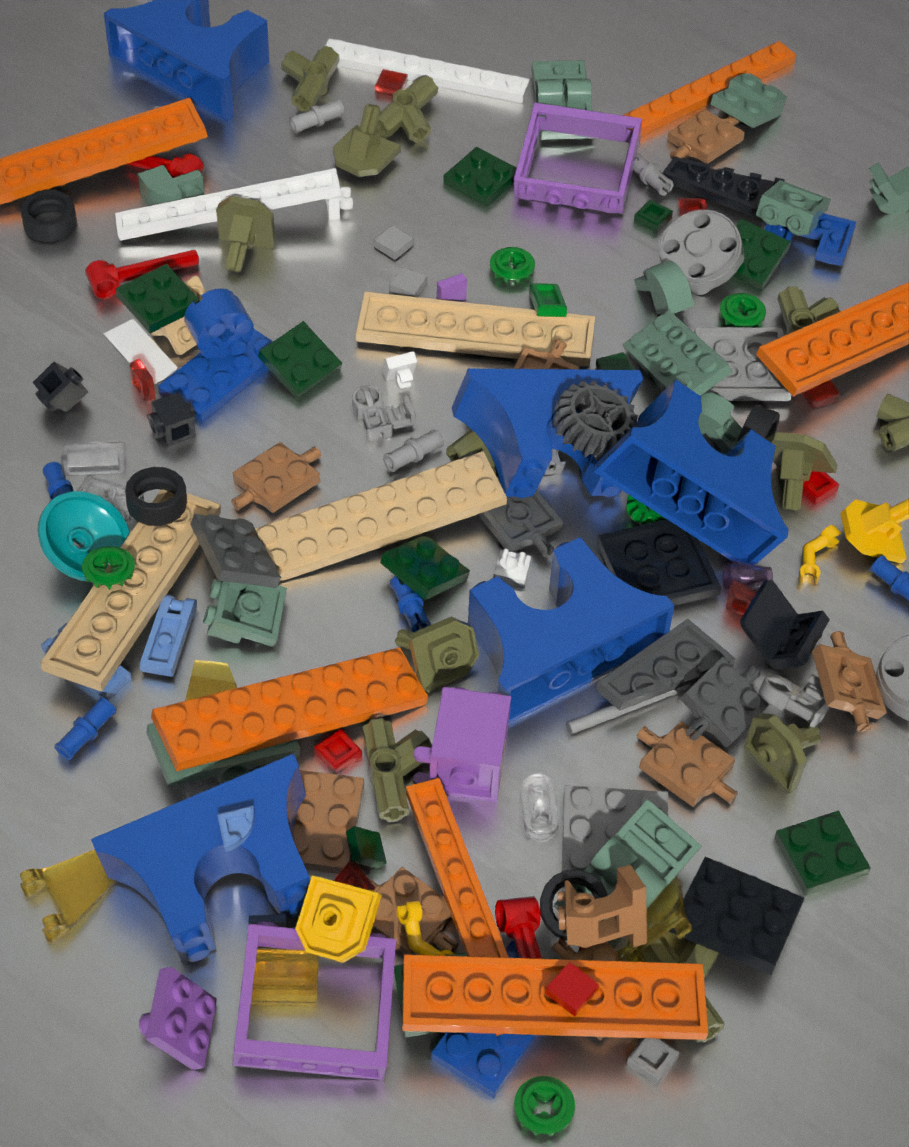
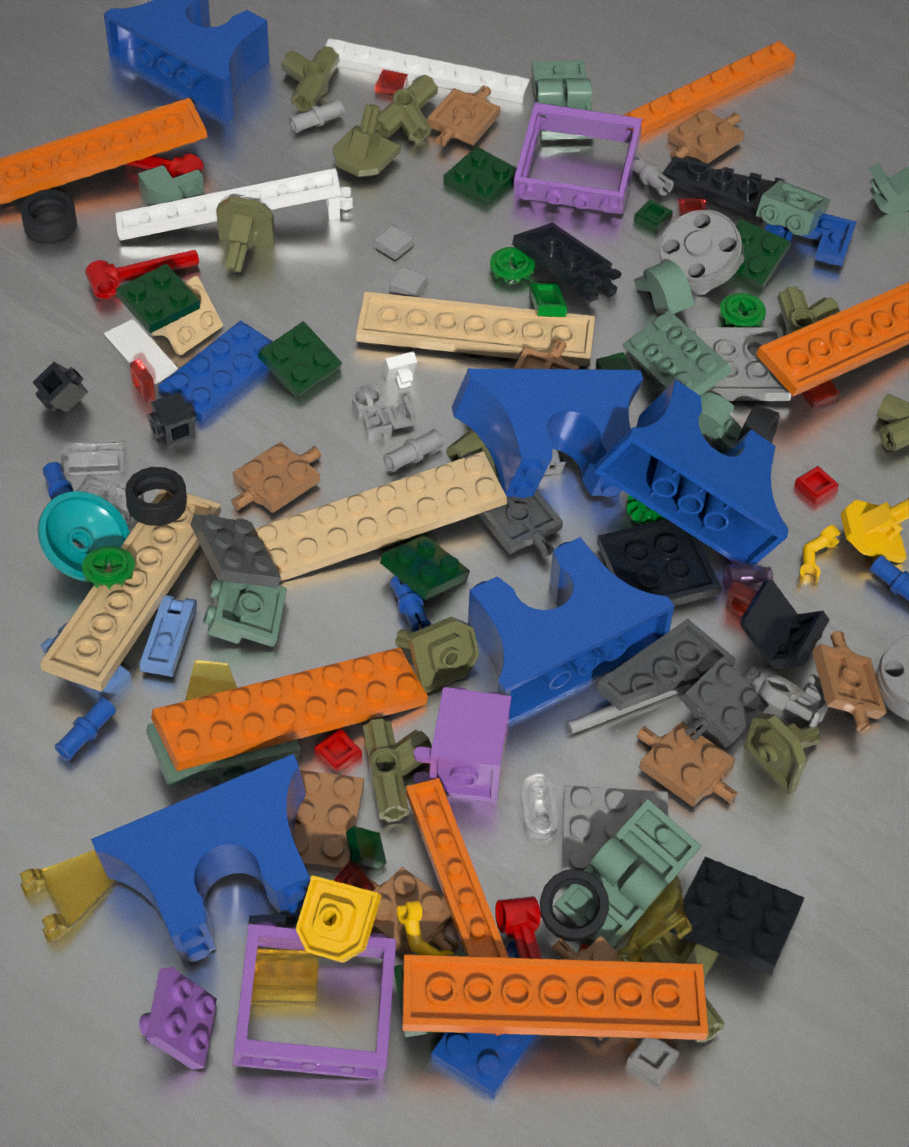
blue brick [184,289,254,359] -> none
medium blue tile [217,805,255,852] -> none
medium lavender tile [436,273,467,302] -> none
white tile [493,549,531,588] -> none
green gear [514,1076,575,1137] -> none
red tile [545,962,599,1017] -> none
dark grey gear [553,380,638,460] -> none
medium nougat tile [558,864,647,948] -> none
sand green plate [710,73,787,128] -> none
olive piece [766,432,838,510] -> none
dark green plate [774,810,871,896] -> none
none -> medium nougat plate [427,85,500,146]
none -> black tile [512,222,622,302]

